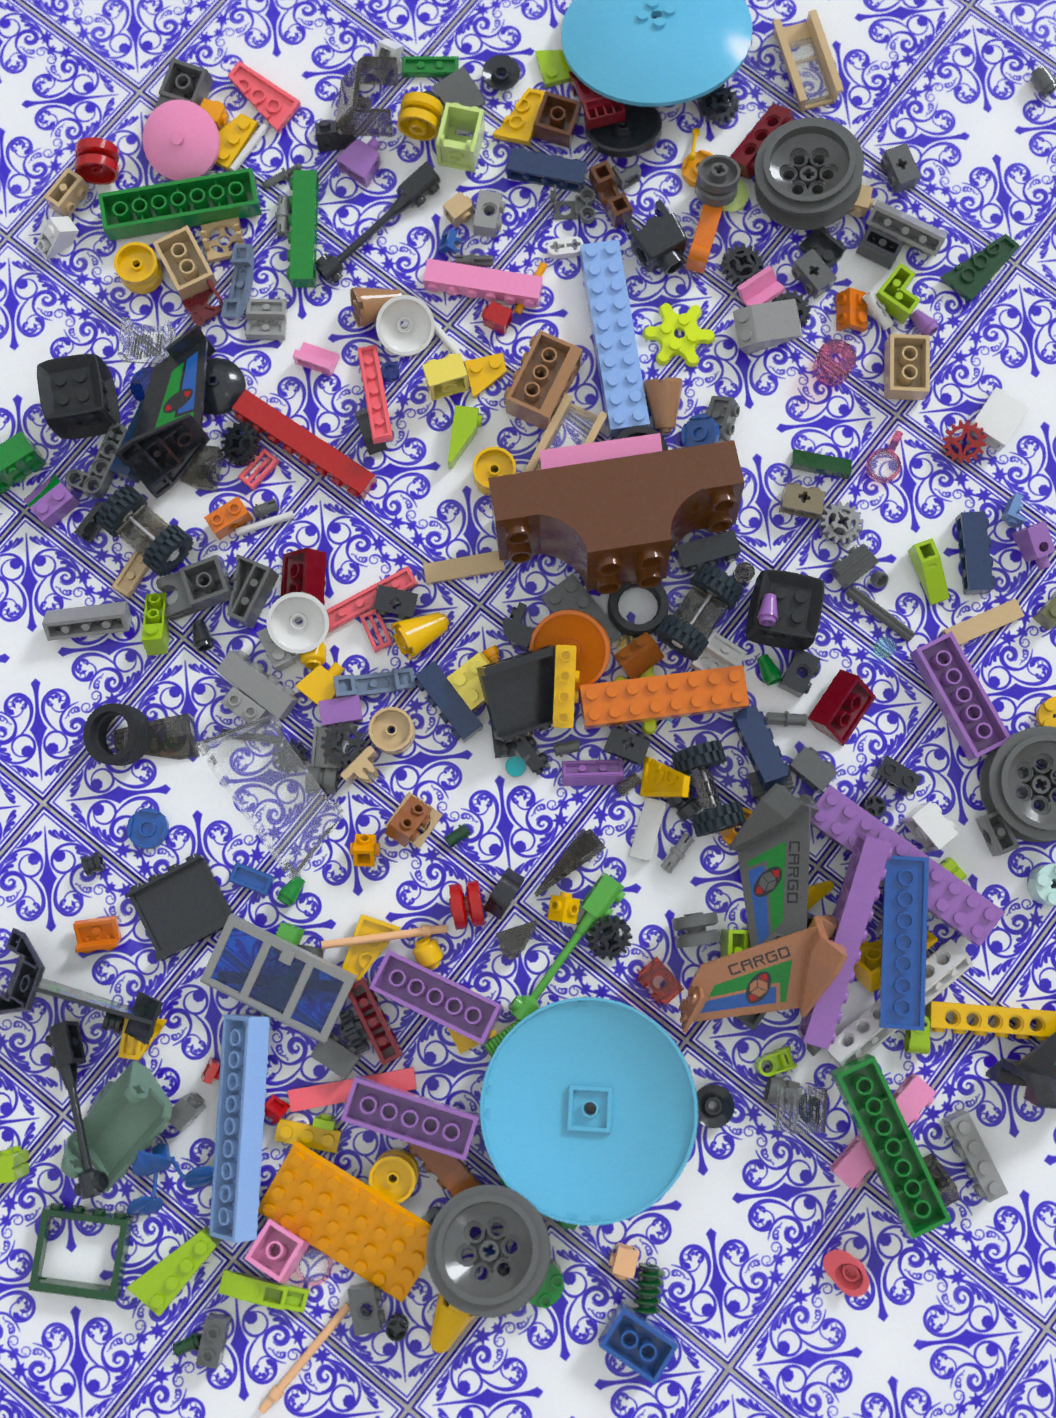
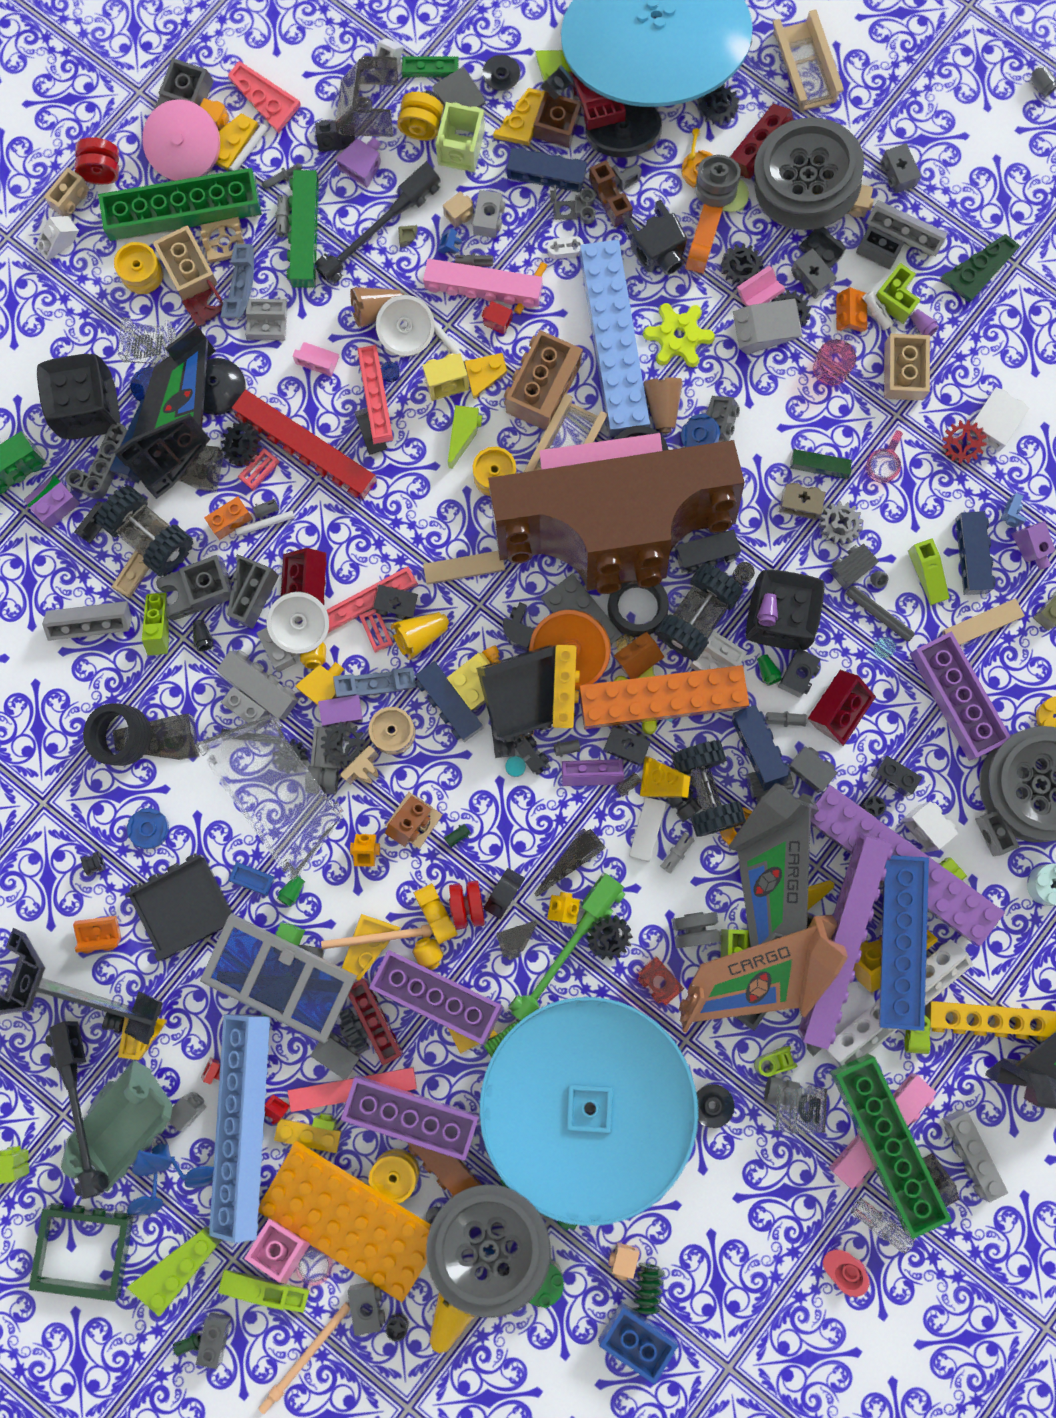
none -> olive tile [398,225,418,248]
none -> yellow piece [413,883,458,945]
none -> black brick [540,65,574,100]
none -> clear piece [850,1197,915,1254]

